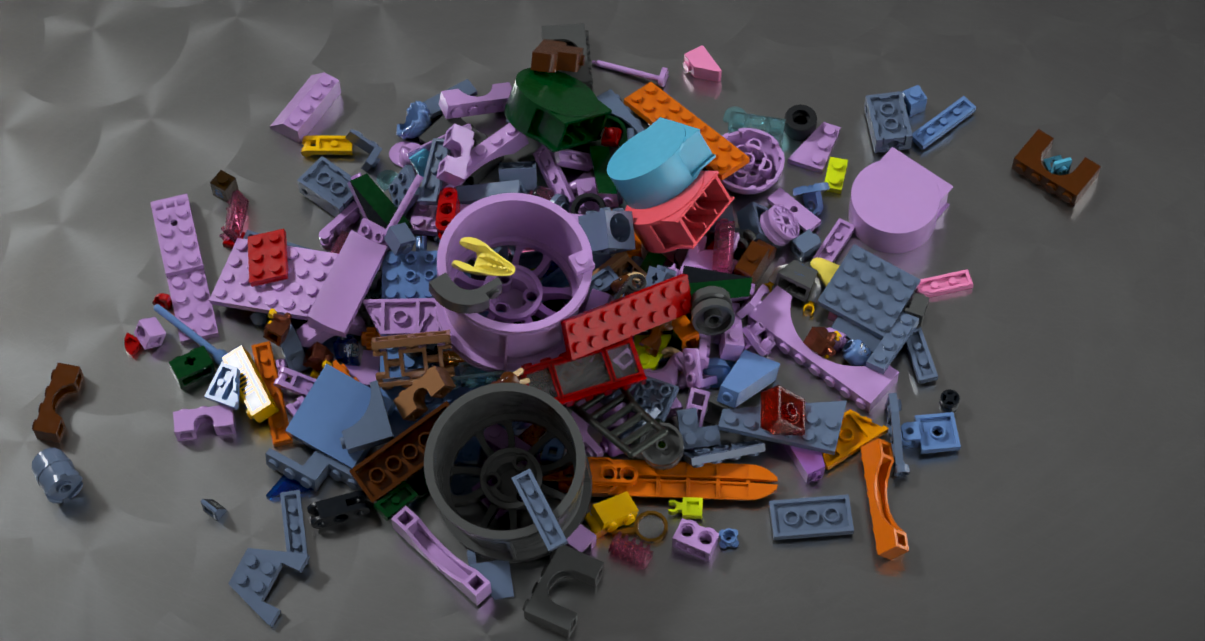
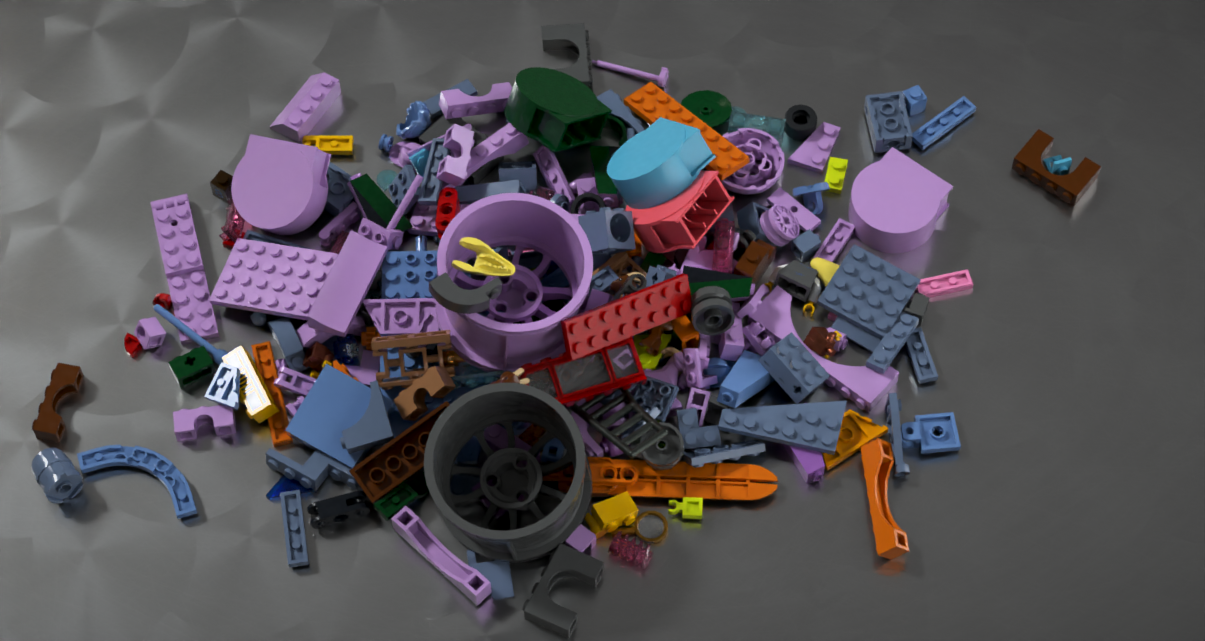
sand blue slope [201,499,227,520] -> none
sand blue wing [228,548,310,627] -> none
red plate [248,228,288,287] -> none
copper piece [263,308,292,347] -> none
sand blue bracket [345,129,382,172] -> none
sand blue brick [384,223,416,256] -> none
sand blue plate [511,469,568,552] -> none
reddish brown brick [531,39,585,72] -> none
lavender plate [554,149,592,172] -> none
lavender plate [568,249,595,276] -> none
red piece [601,127,622,147] -> none
lavender brick [672,518,719,562] -> none
bright pink slope [683,45,722,82] -> none
medium blue plate [719,528,739,548] -> none
clear red slope [760,385,805,436] -> none
sand blue plate [769,494,854,540] -> none
medium blue head [842,339,871,366] -> none
black wheel [939,389,960,413] -> none
none -> medium blue plate [77,445,197,519]
none -> lavender brick [231,134,331,235]
none -> medium blue bush [378,134,394,152]
none -> dark green piece [681,90,732,128]
none -> sand blue piece [758,332,830,404]

